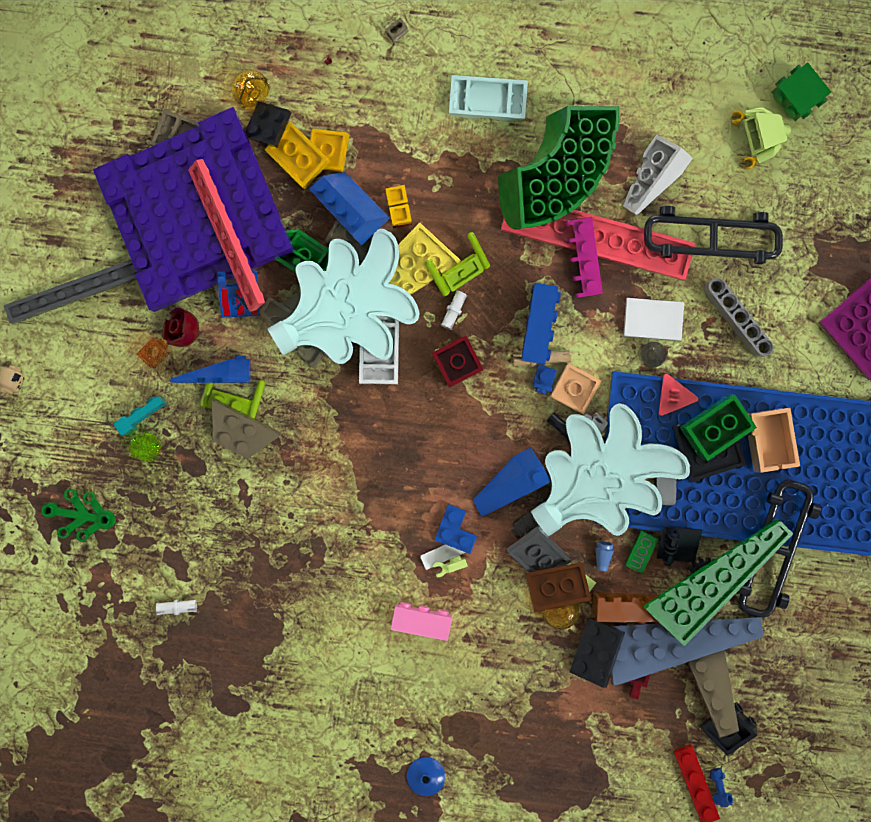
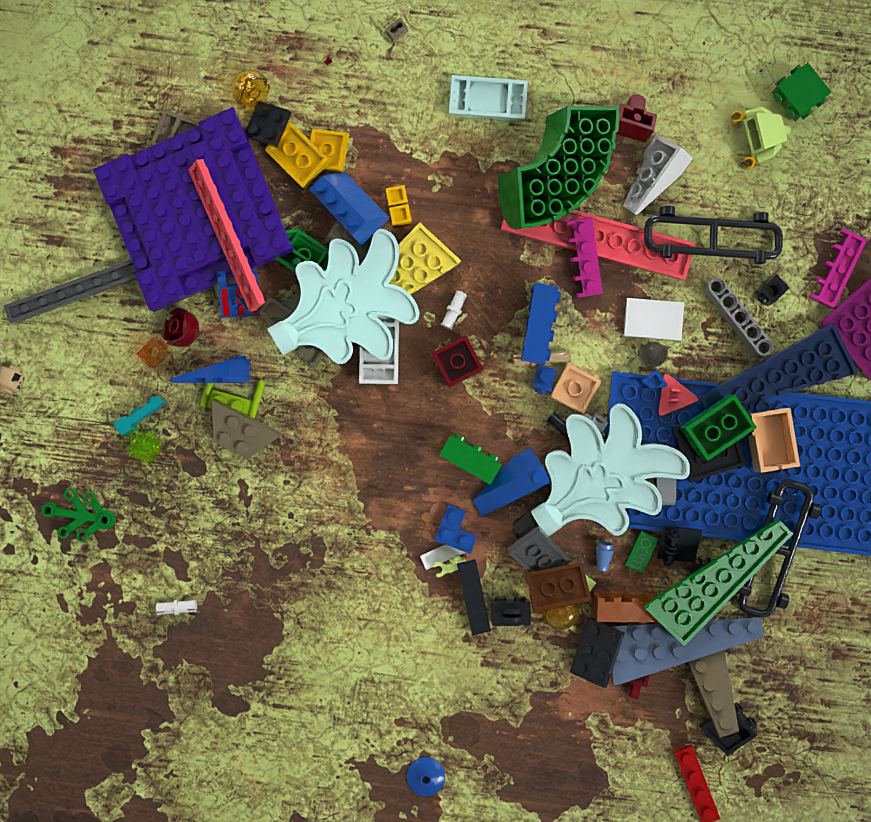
bright pink brick [391,602,452,641] -> none
lime plate [425,232,490,296] -> none
blue bar [709,768,733,807] -> none
none -> green brick [439,434,502,485]
none -> black tile [457,559,491,636]
none -> black brick [490,596,531,626]
none -> dark red brick [616,94,657,143]
none -> blue tile [641,369,668,389]
none -> dark blue wing [697,323,859,411]
none -> black brick [754,274,790,306]
none -> dark pink hinge [809,228,867,309]

